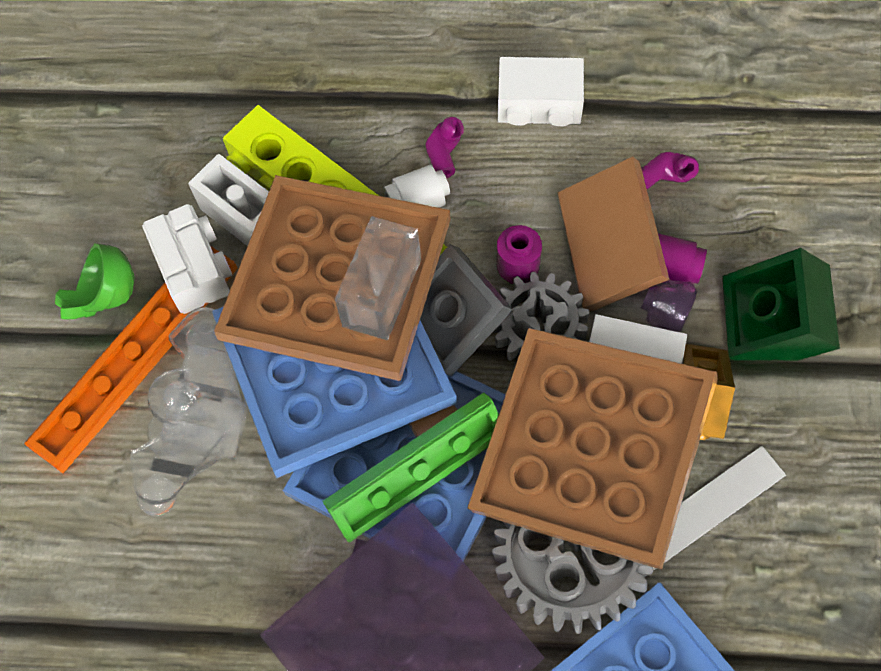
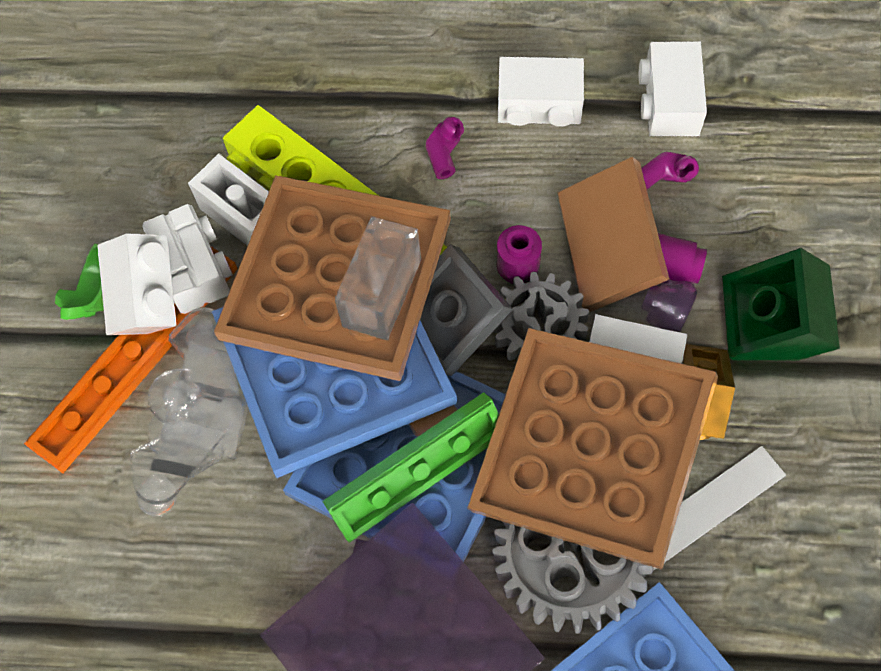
white brick [383,165,450,208] -> none
none -> white brick [97,234,177,335]
none -> white brick [639,42,707,136]

